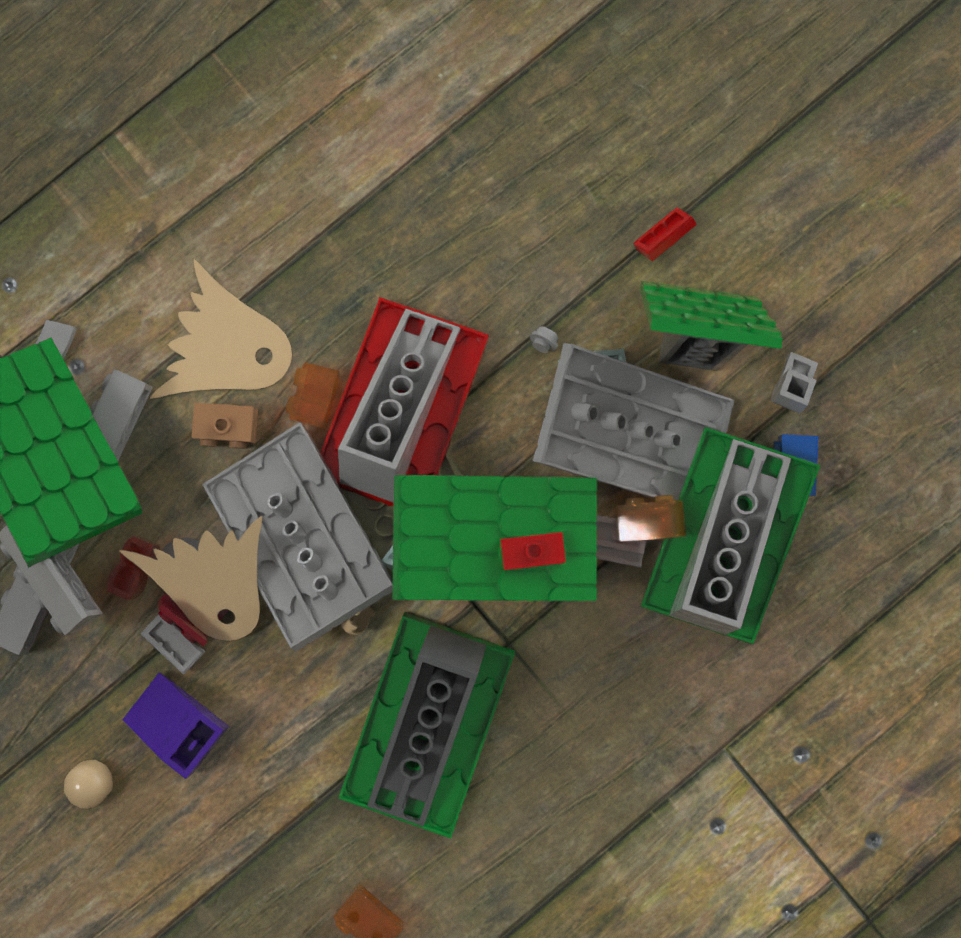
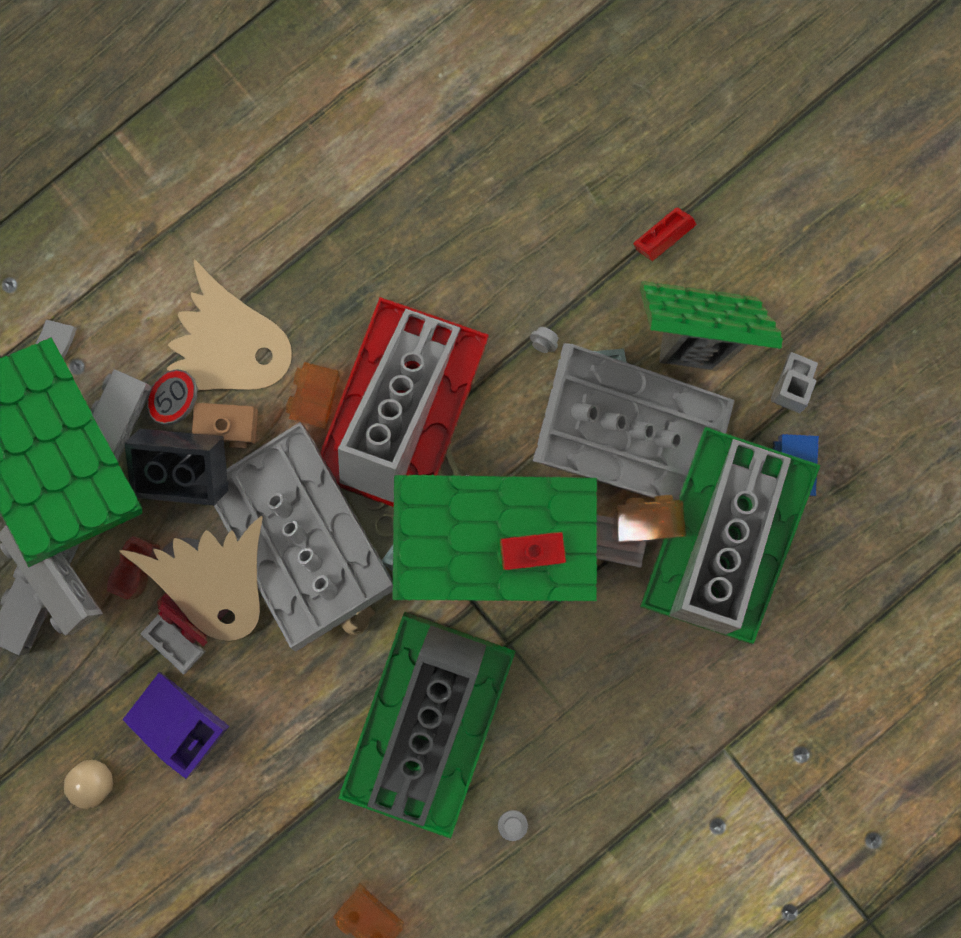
none -> black brick [124,429,228,506]
none -> piece [147,369,198,426]
none -> light grey plate [498,810,528,841]

